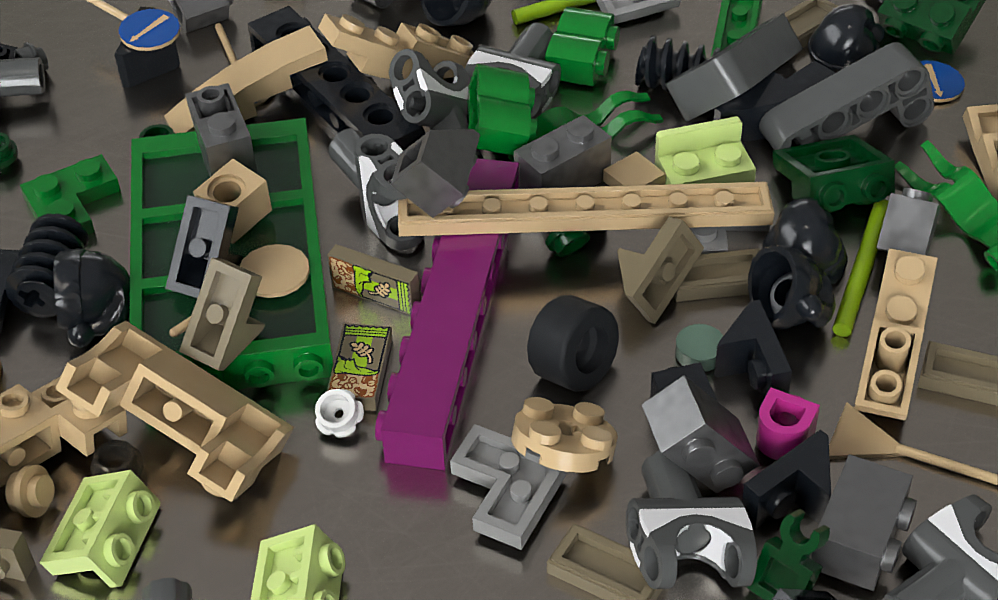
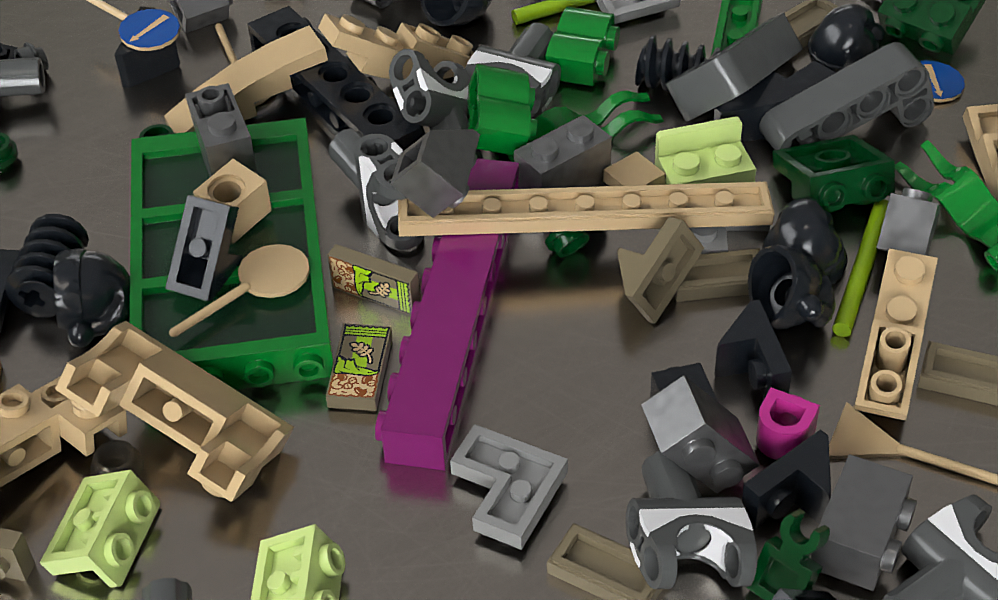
tan plate [5,465,55,518] -> none
green plate [20,154,121,235] -> none
dark tan slope [179,258,265,371] -> none
white plate [315,389,364,438] -> none
tan plate [511,397,618,473] -> none
black tyre [527,295,619,392] -> none
sand green tile [675,324,723,371] -> none

